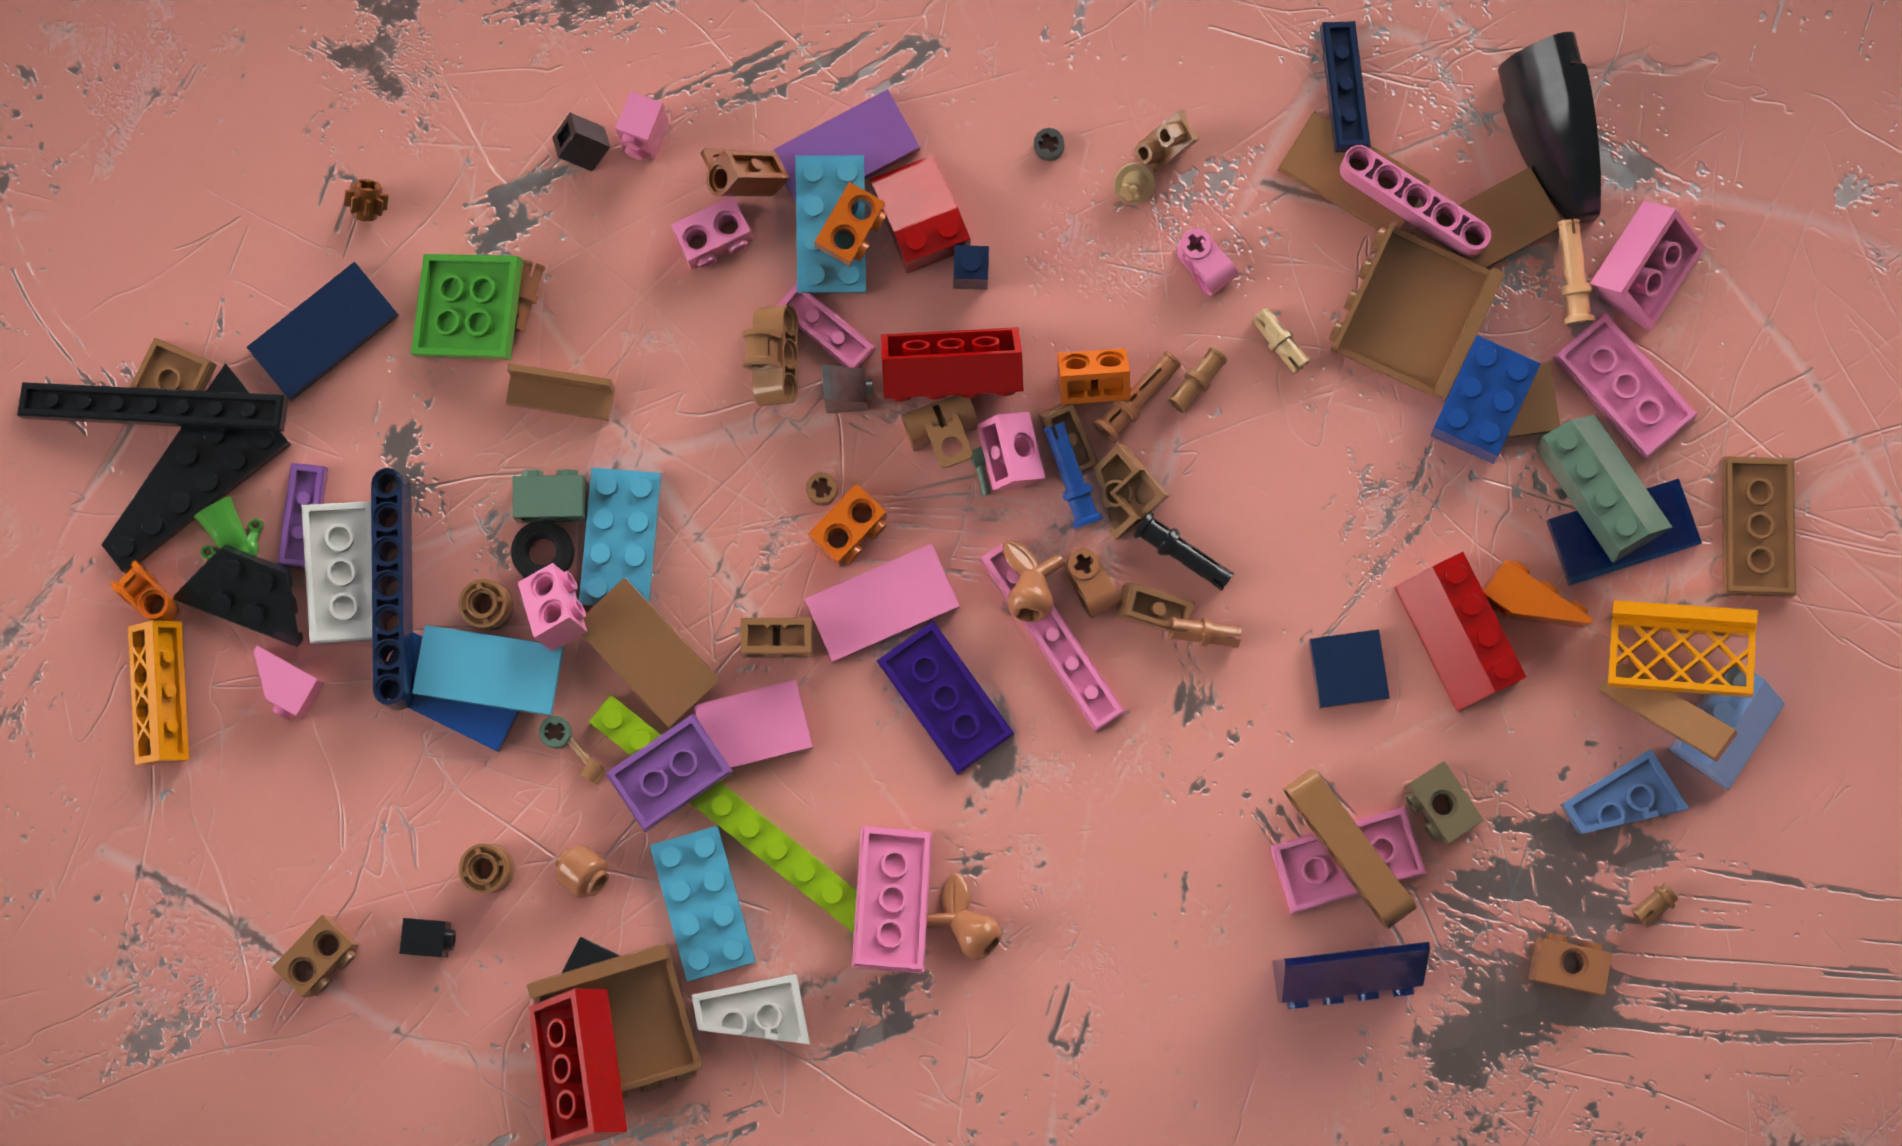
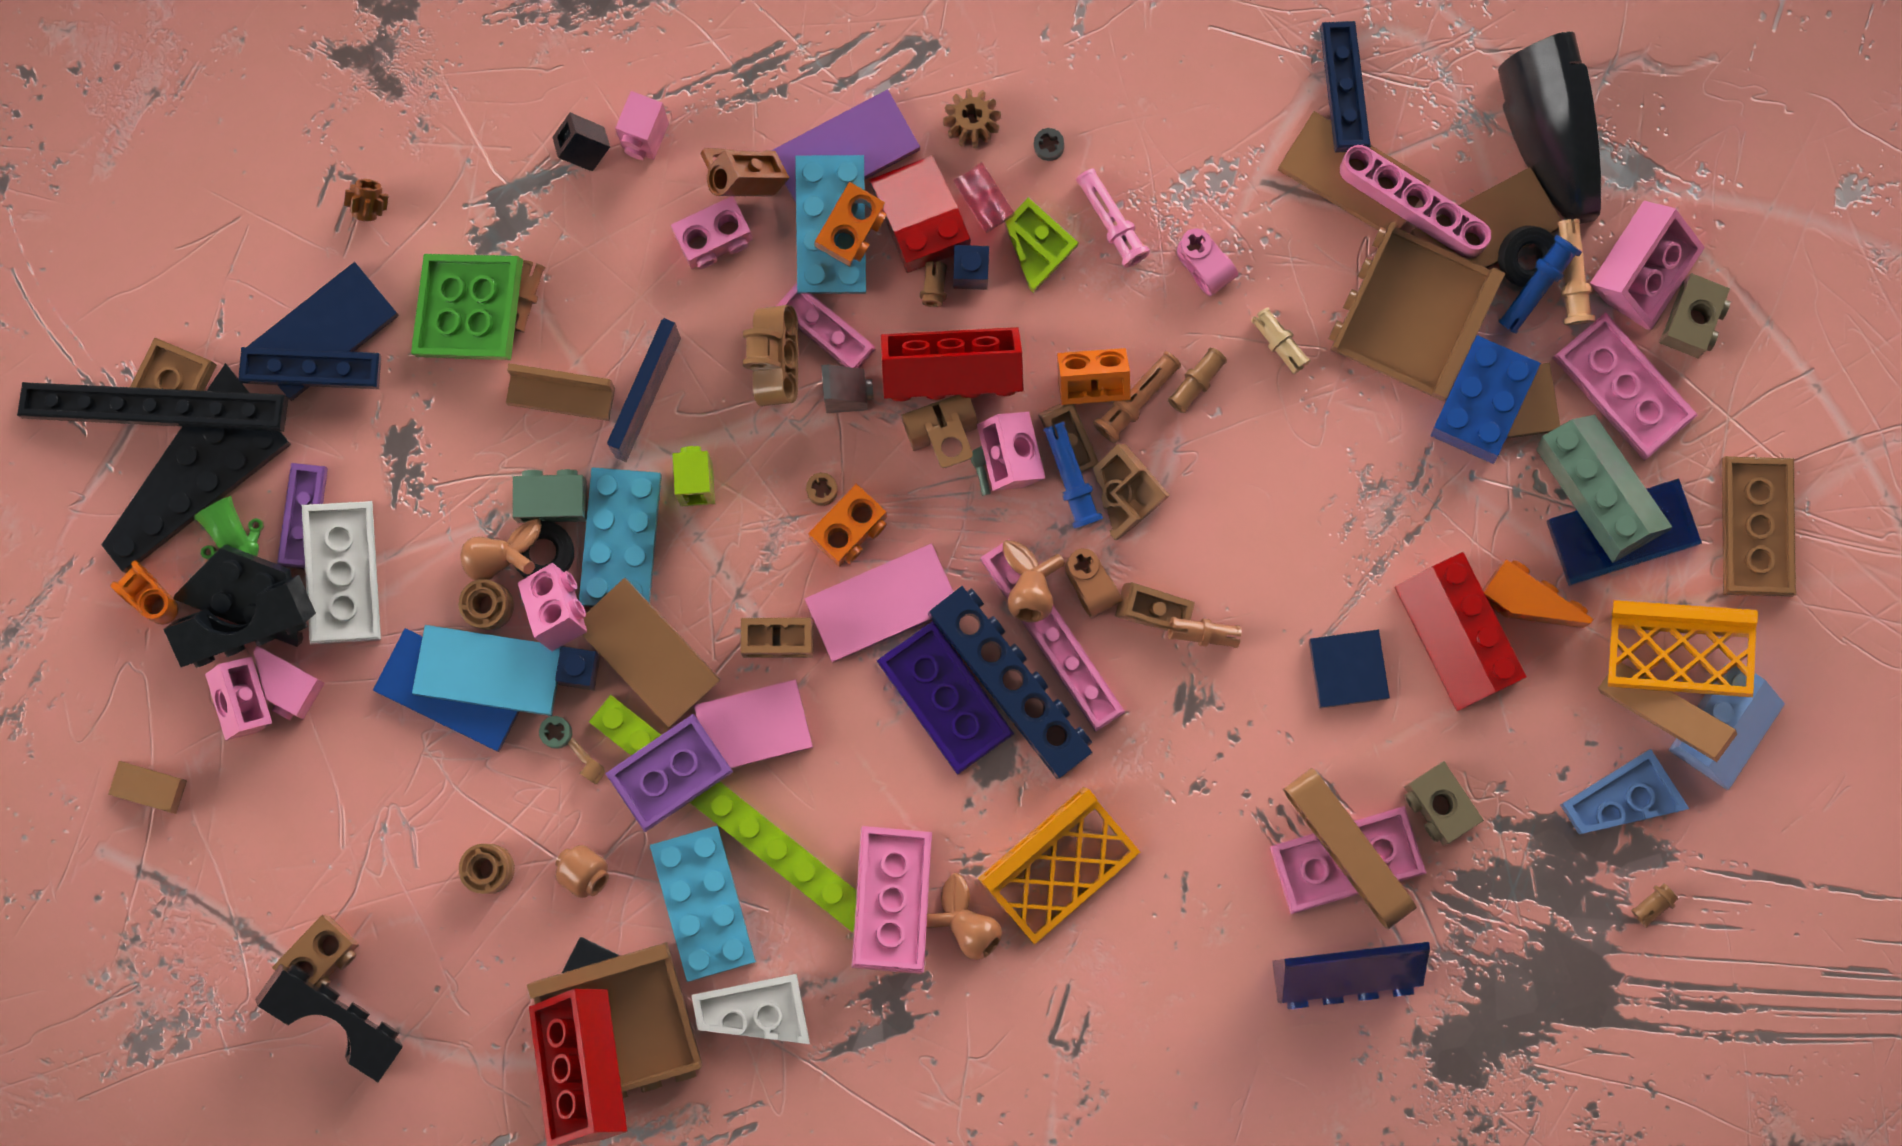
light orange fence [128,620,189,765] -> none
dark blue beam [371,468,414,710] -> none
black brick [399,918,456,958] -> none
tan hat [1114,162,1155,205] -> none
black pin [1133,511,1234,591] -> none
medium nougat hips [1135,110,1200,172] -> none
nougat brick [1528,933,1613,995] -> none
none -> medium nougat slope [108,761,187,814]
none -> black arch [163,575,316,668]
none -> bright pink brick [205,656,272,740]
none -> dark blue tile [239,347,381,389]
none -> black arch [255,963,403,1082]
none -> nougat piece [460,518,542,580]
none -> dark blue brick [555,646,600,691]
none -> dark blue tile [607,318,681,462]
none -> lime brick [672,446,715,506]
none -> medium nougat pin [920,261,947,307]
none -> dark blue brick [928,586,1092,779]
none -> medium nougat gear [943,89,1001,148]
none -> clear pink hips [953,162,1015,233]
none -> light orange fence [977,787,1141,945]
none -> lime wing [1005,197,1079,293]
none -> bright pink pin [1076,168,1150,268]
none -> black tyre [1498,226,1555,287]
none -> blue pin [1498,234,1582,334]
none -> dark tan brick [1659,273,1731,358]

